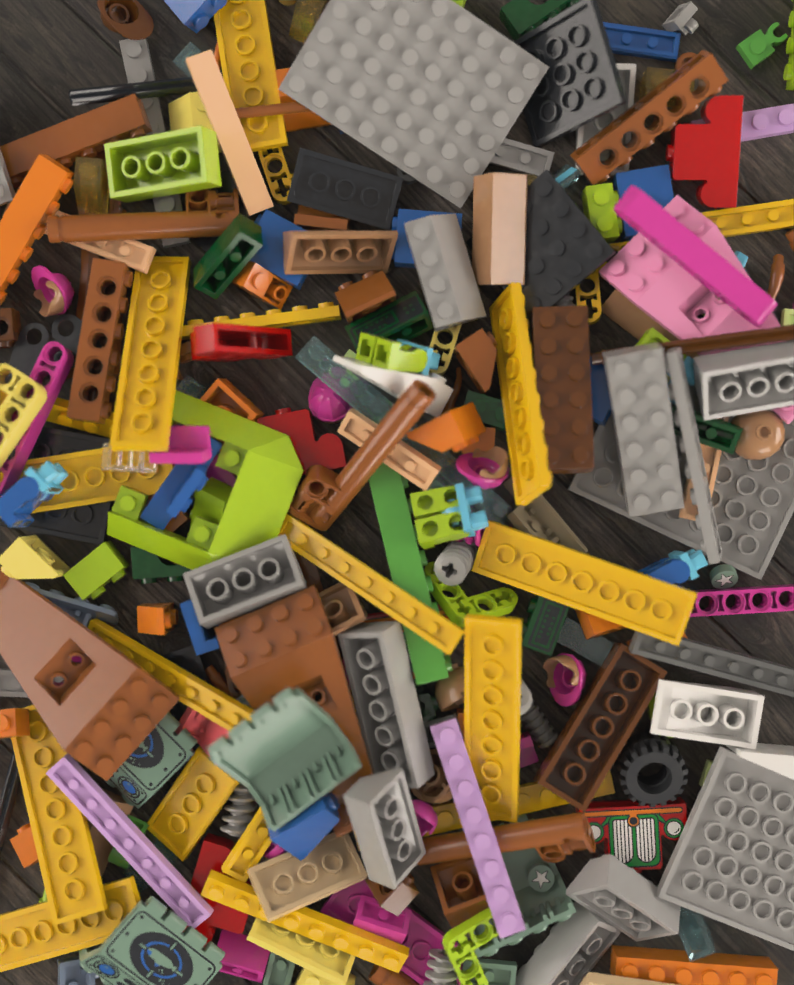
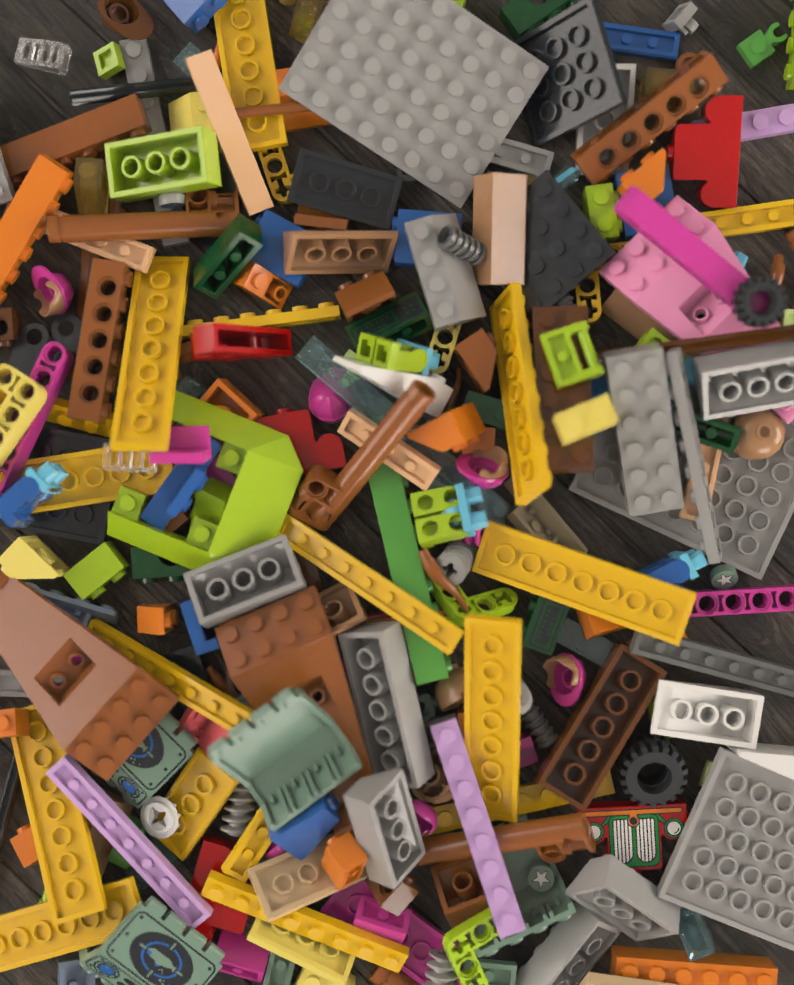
none -> clear slope [14,37,72,76]
none -> lime plate [93,41,125,80]
none -> white gear [140,795,181,839]
none -> light grey tile [158,192,186,208]
none -> orange brick [321,831,368,891]
none -> dark orange animal [418,548,469,611]
none -> dark grey piece [436,225,486,266]
none -> lime plate [539,321,605,389]
none -> light yellow brick [552,394,619,446]
none -> orange slope [617,148,666,200]
none -> black tyre [731,276,788,328]

